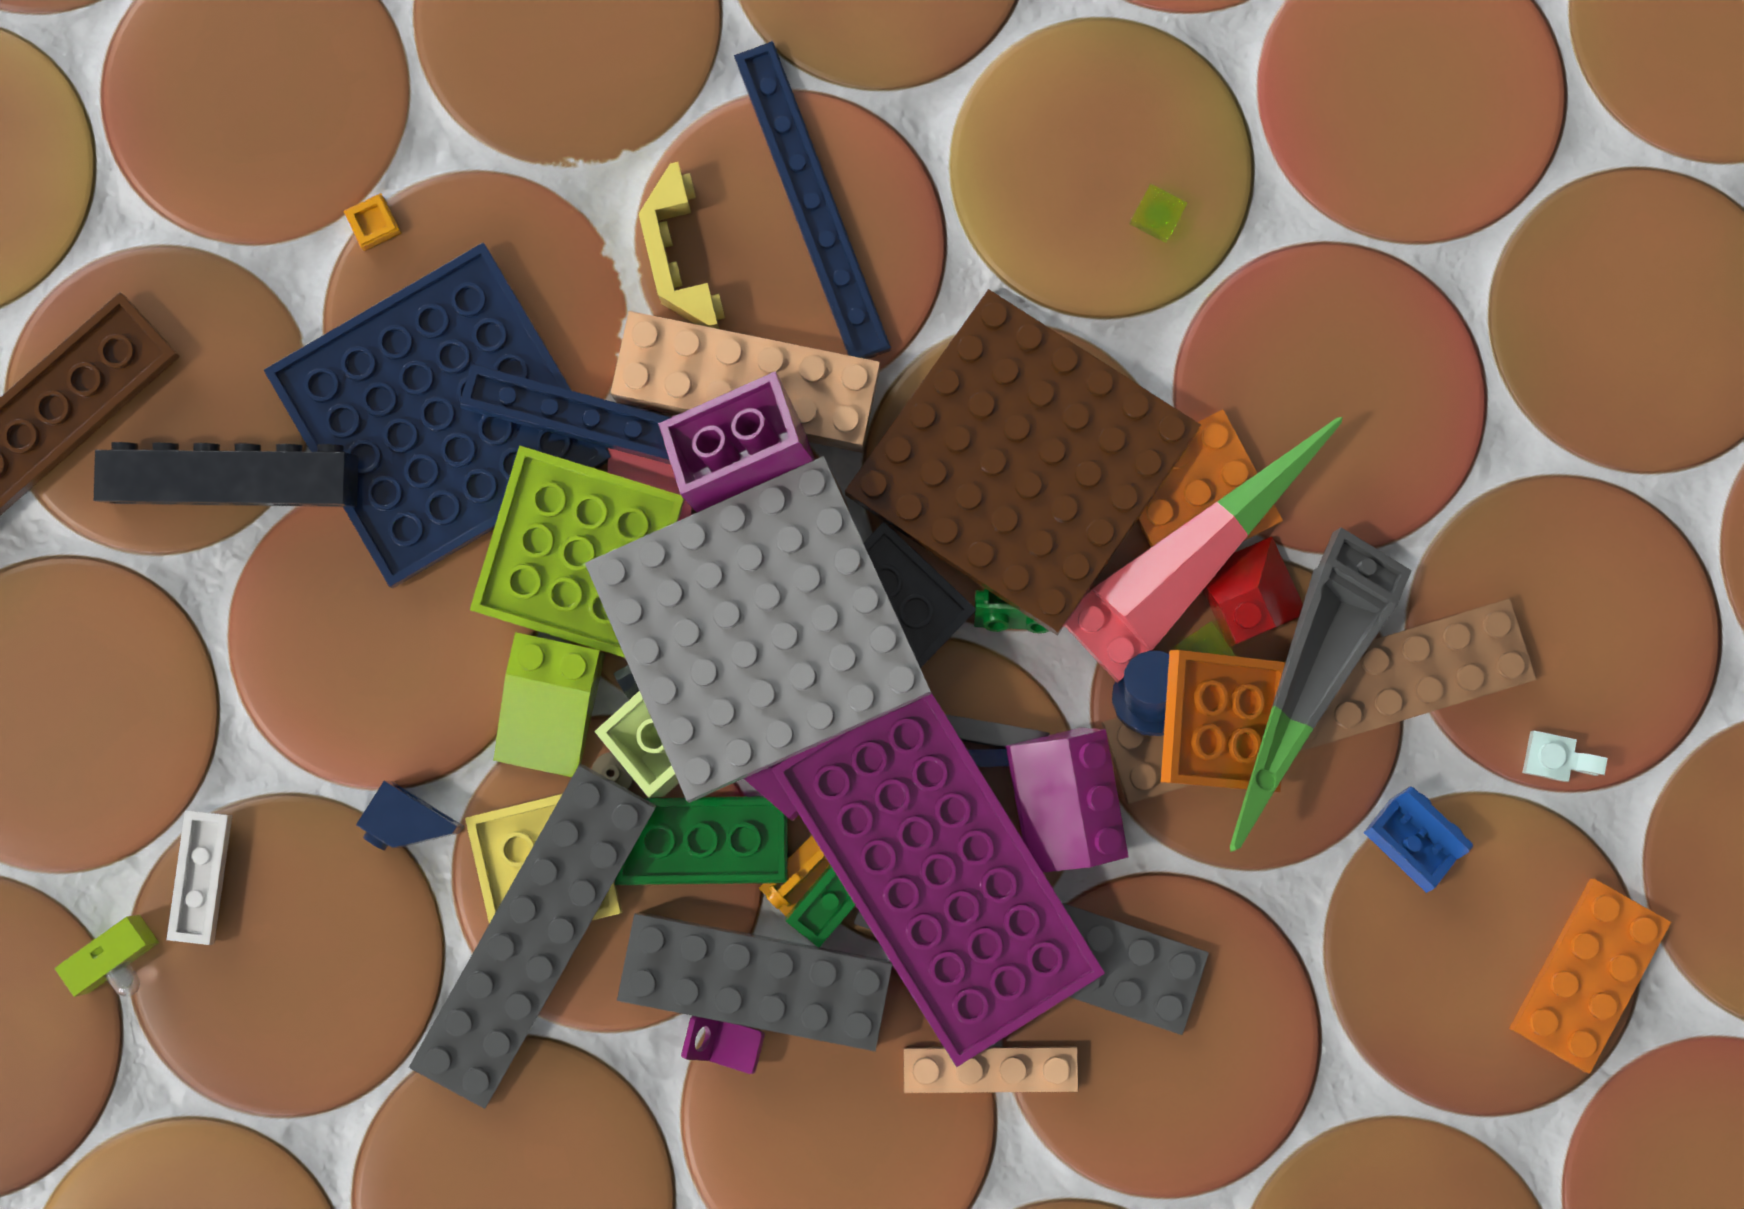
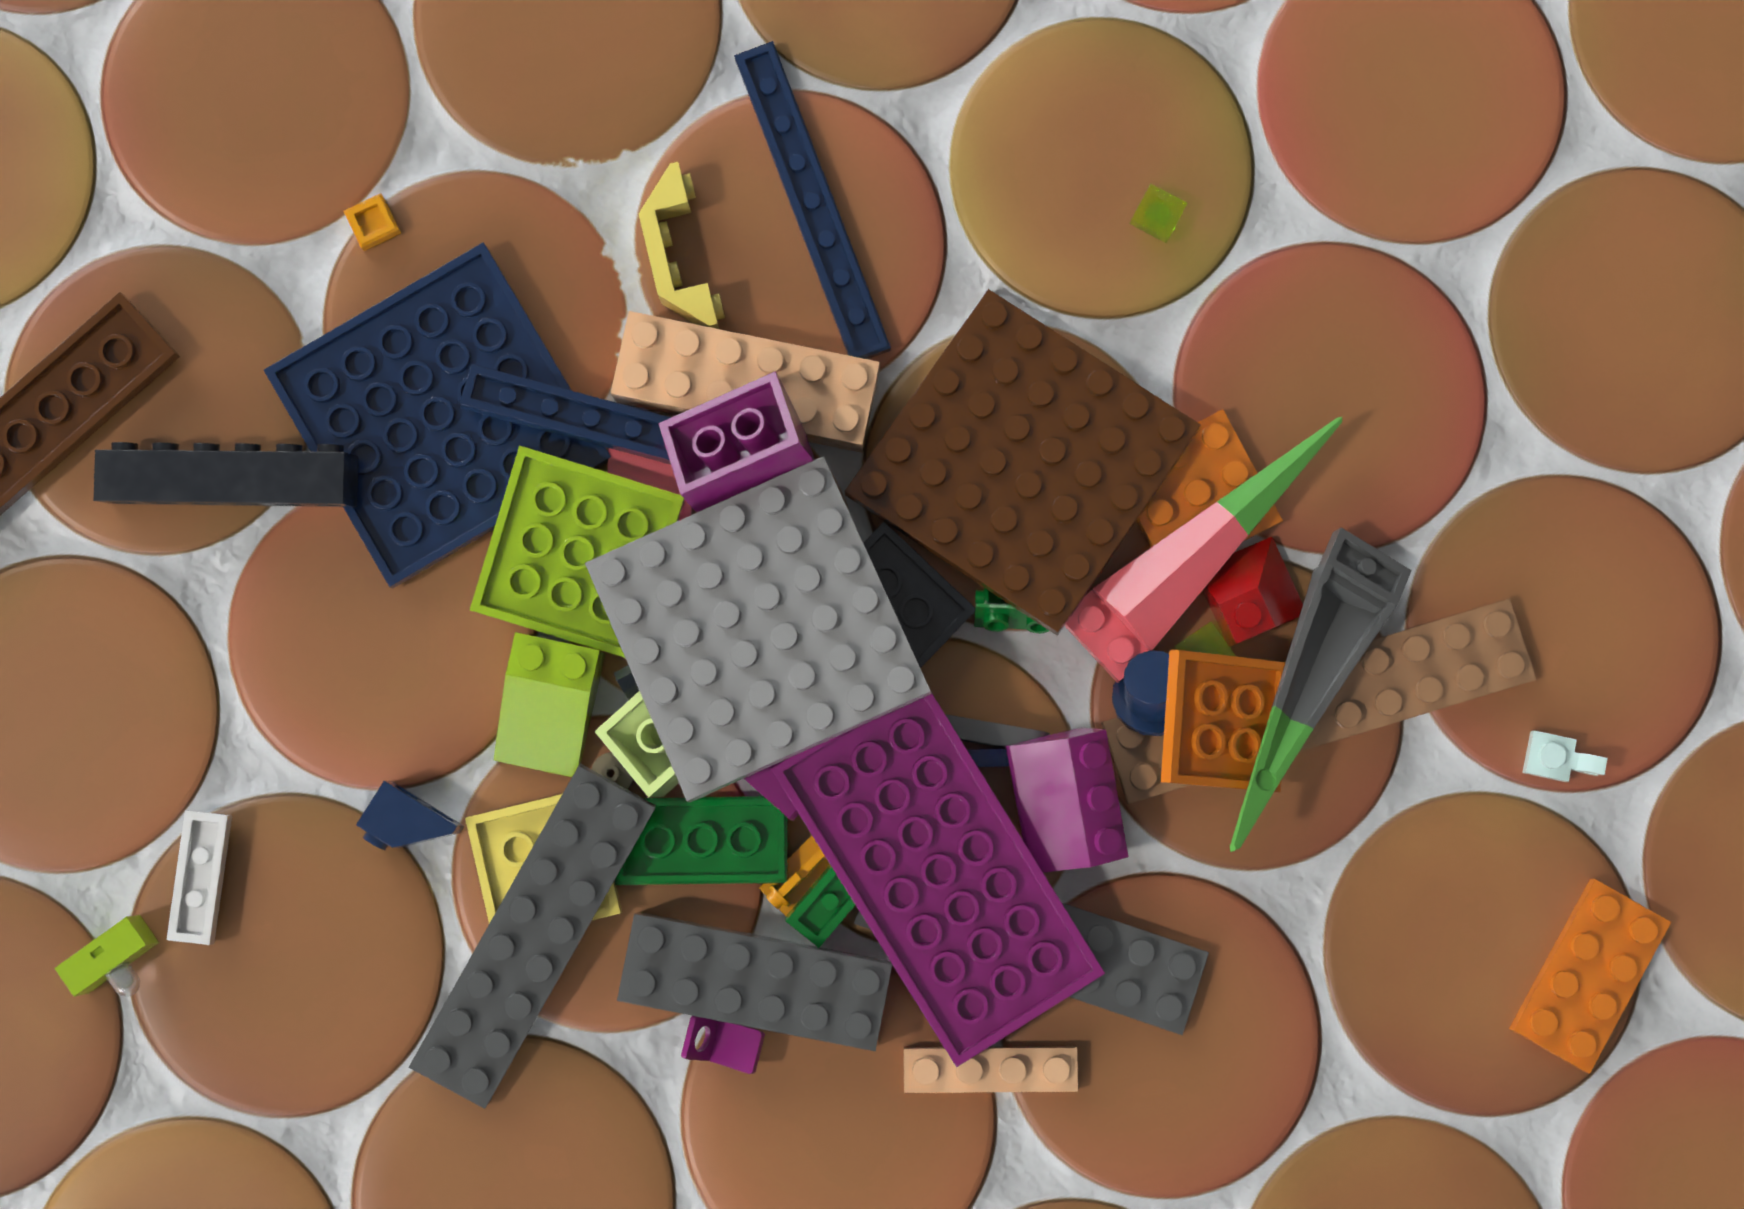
blue bracket [1363,786,1473,893] -> none

